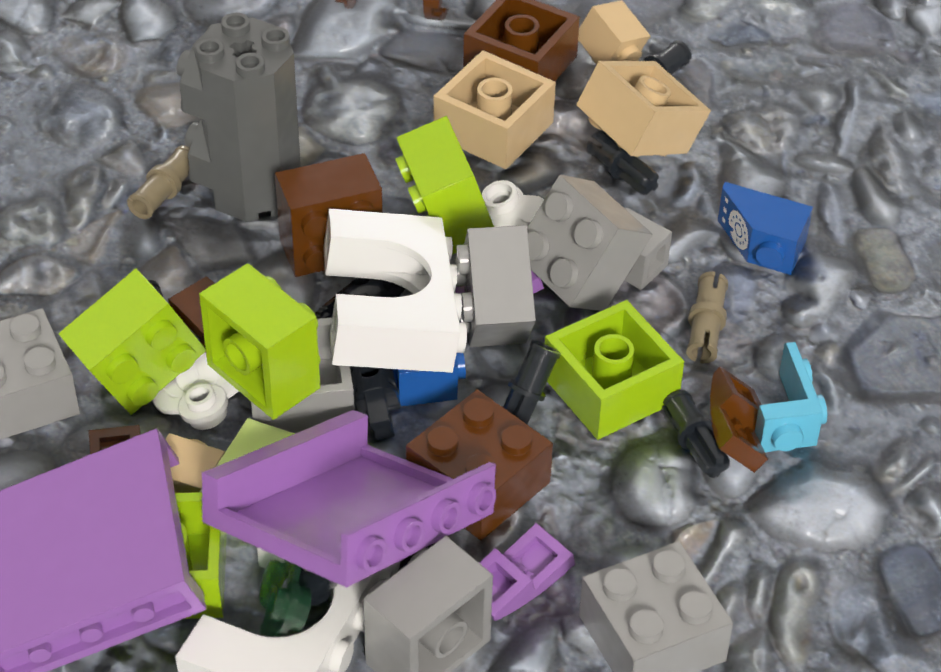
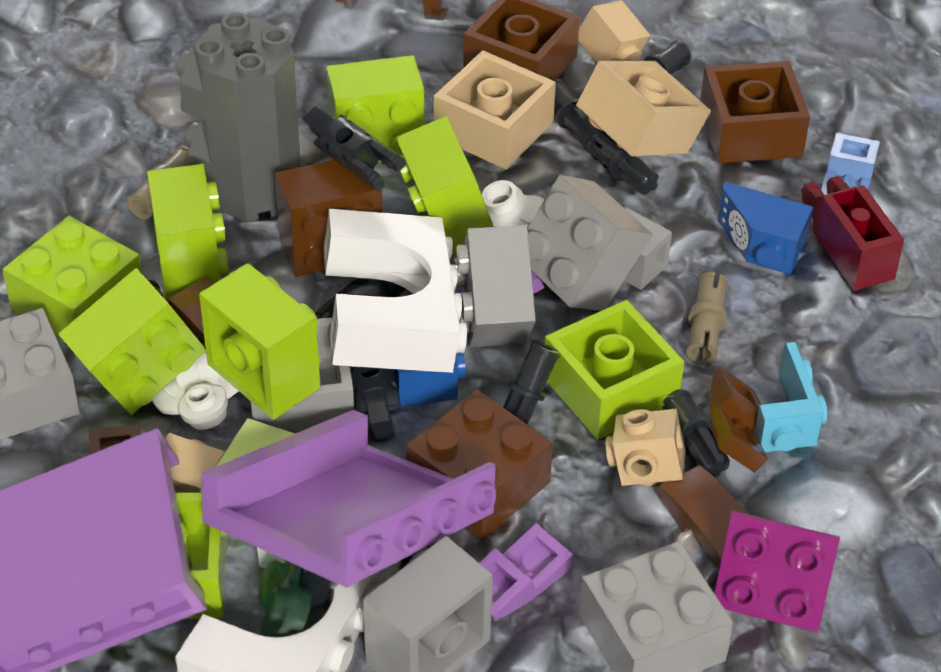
none -> lime brick [2,216,142,339]
none -> lime brick [147,164,229,303]
none -> black hinge [303,106,406,192]
none -> lime brick [326,55,424,162]
none -> black axle [551,78,600,148]
none -> tan brick [606,409,685,486]
none -> reddish brown slope [656,465,747,569]
none -> reddish brown brick [700,61,810,163]
none -> magenta hinge [715,511,841,633]
none -> dark red hinge [801,176,904,291]
none -> medium blue slope [821,133,880,195]

